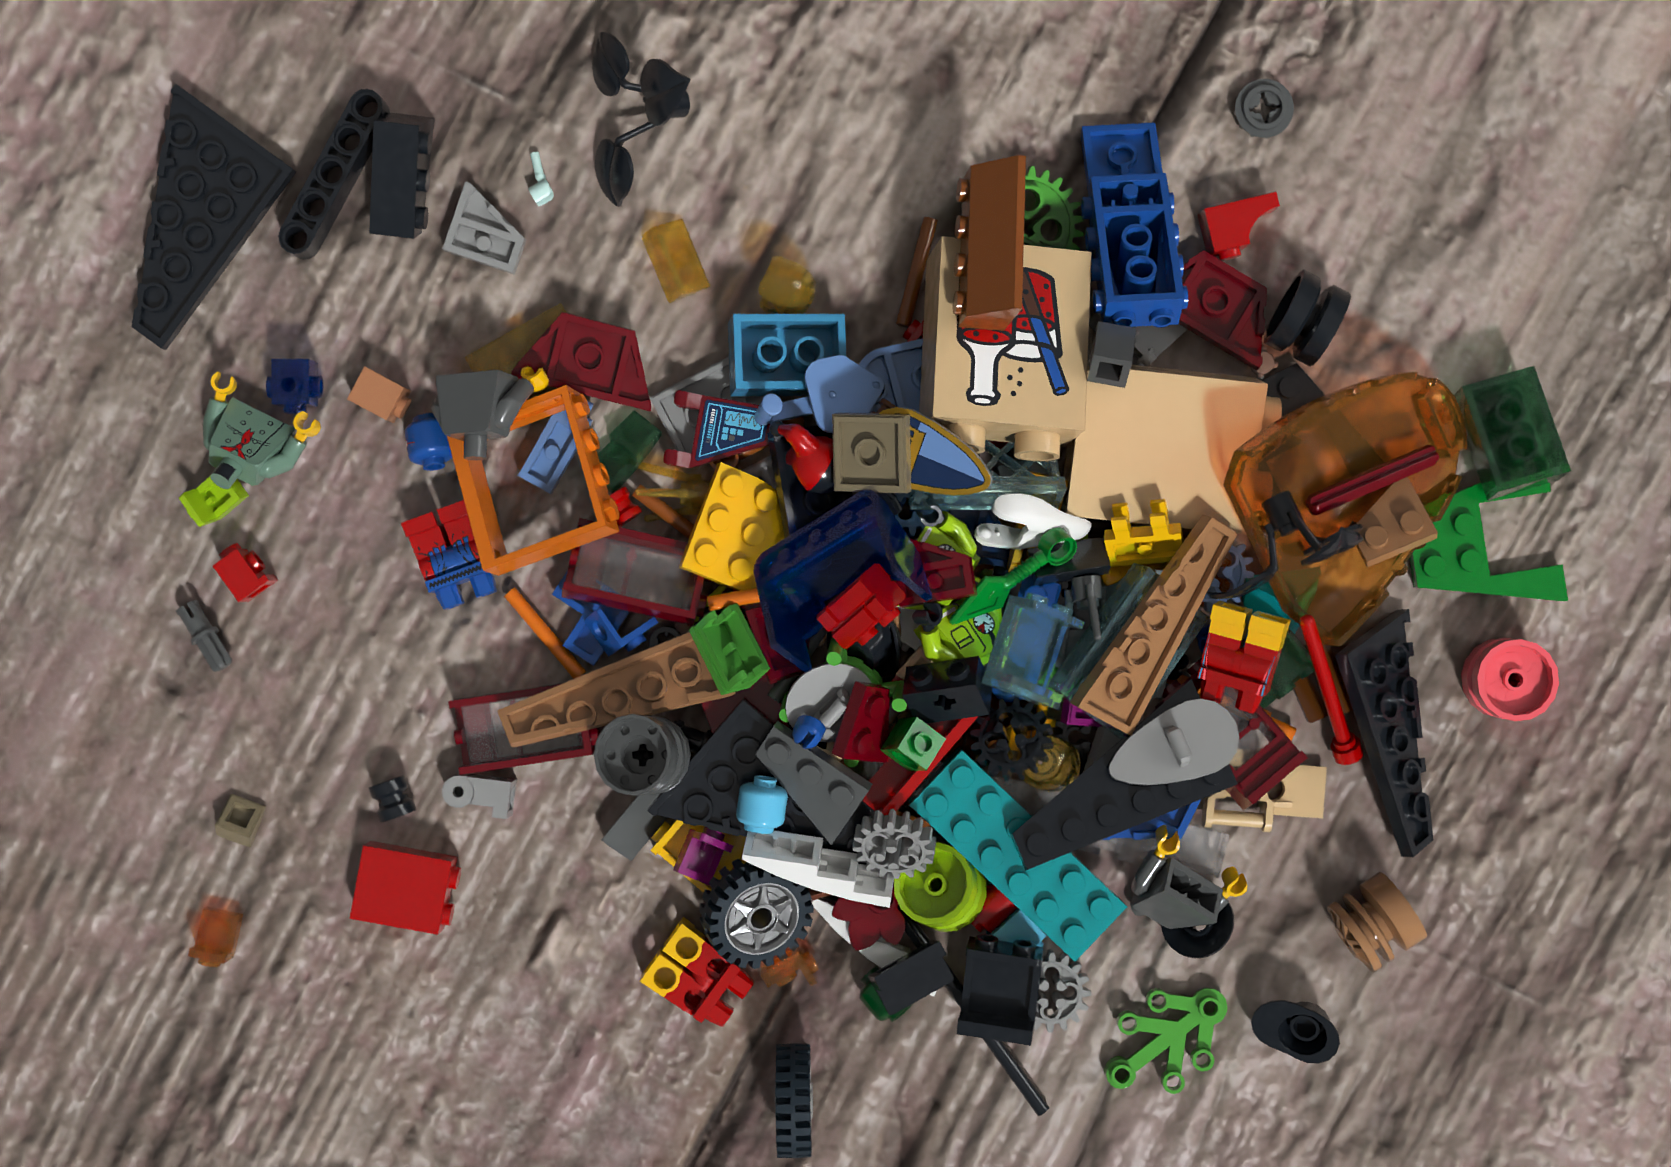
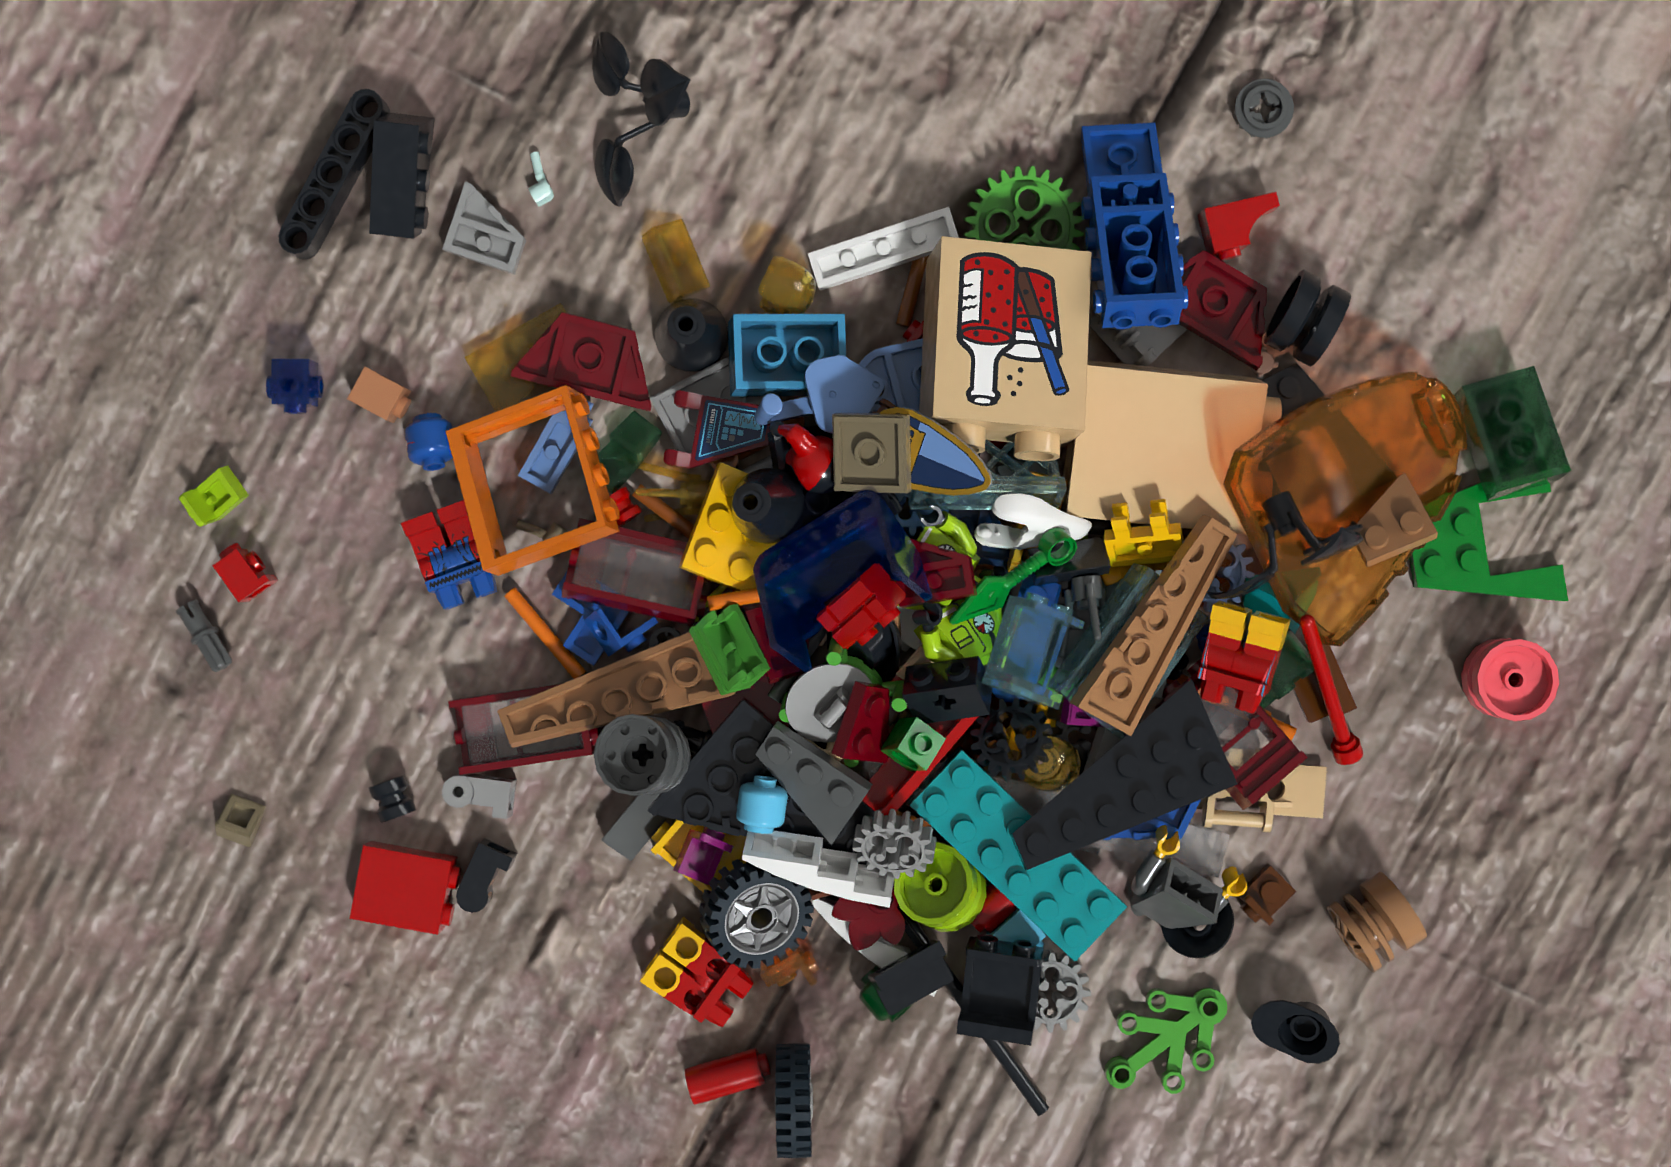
black wing [131,84,296,350] -> none
clear orange bracket [188,906,243,967] -> none
sand green torso [202,371,321,489] -> none
dark grey torso [431,366,549,460] -> none
blue hinge [792,715,826,749] -> none
dark orange slope [953,155,1026,331] -> none
dark grey brick [1087,321,1136,388] -> none
light grey shield [1108,698,1239,785] -> none
dark red axle [1305,445,1439,516] -> none
black wing [1335,609,1434,857] -> none
none -> black leg [456,838,518,913]
none -> dark tan hand [516,520,568,540]
none -> black cone [655,298,728,372]
none -> red brick [685,1048,771,1105]
none -> black cone [731,468,806,544]
none -> white plate [808,207,959,291]
none -> reddish brown bracket [1238,863,1297,926]

